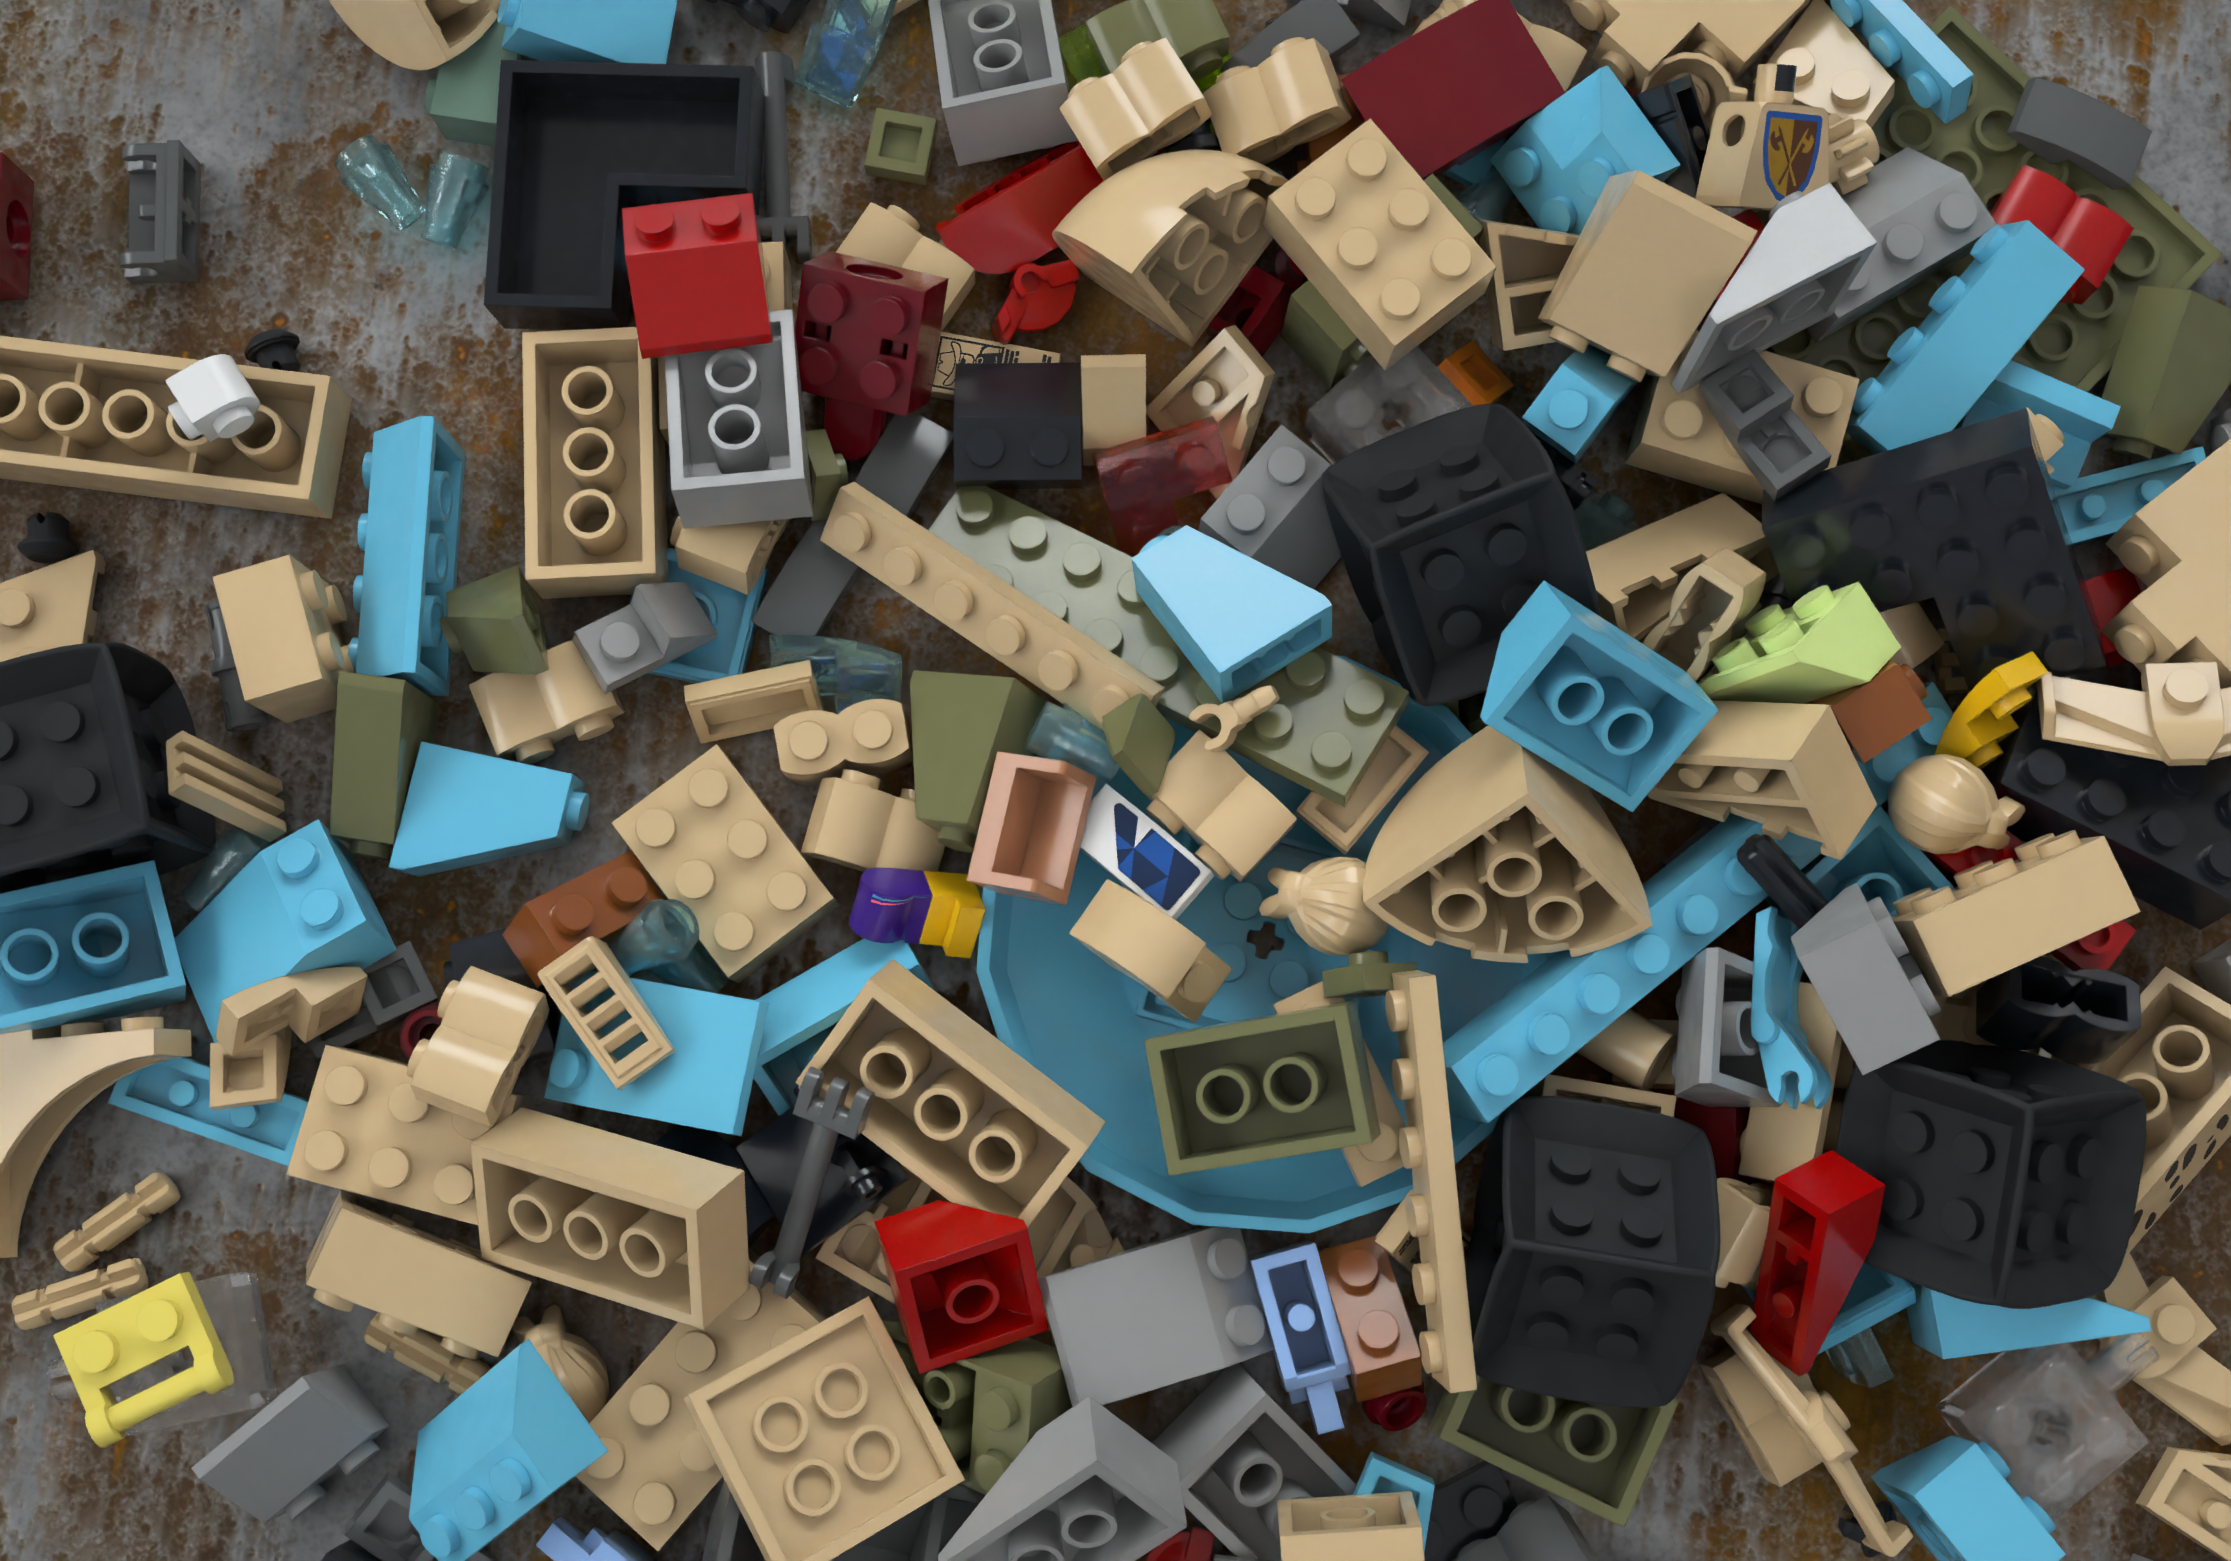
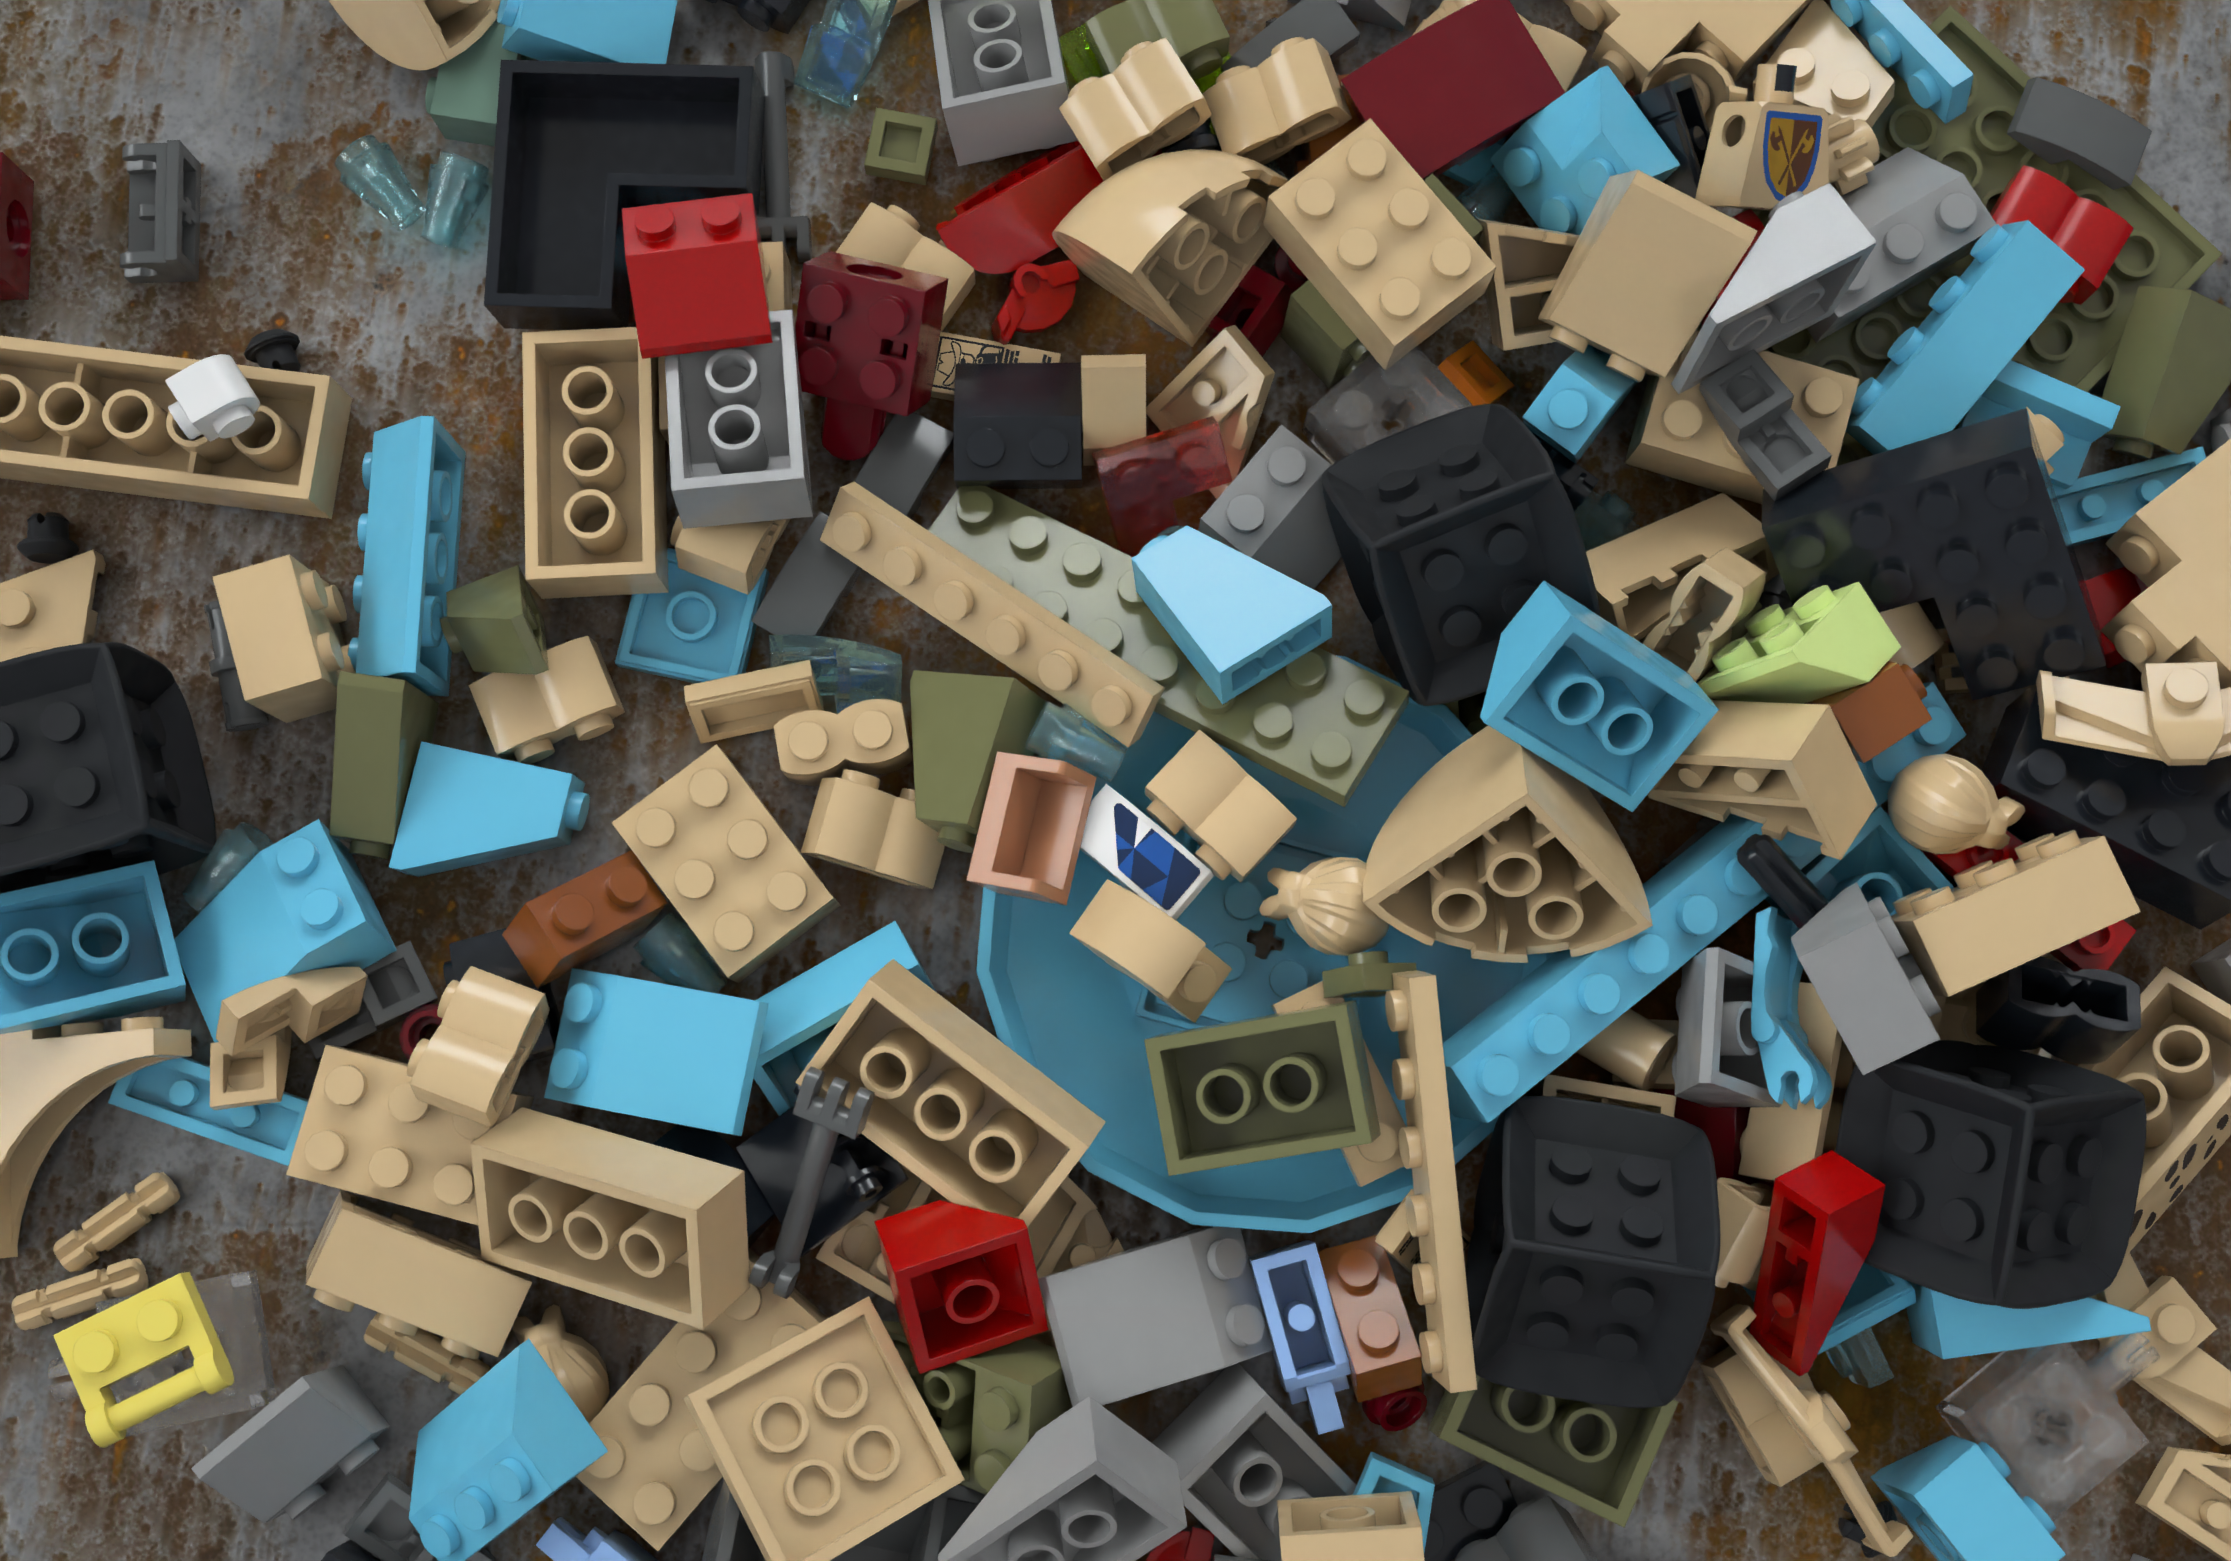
tan tile [166,730,287,842] -> none
tan slope [537,936,676,1090] -> none
light grey slope [572,582,718,694] -> none
clear light blue cone [607,899,700,976] -> none
olive plate [806,429,848,521] -> none
leg [849,868,986,958] -> none
olive slope [1102,693,1175,797] -> none
tan piece [1189,685,1280,752] -> none
tan tile [1294,725,1429,855] -> none
yellow slope [1935,651,2048,770] -> none

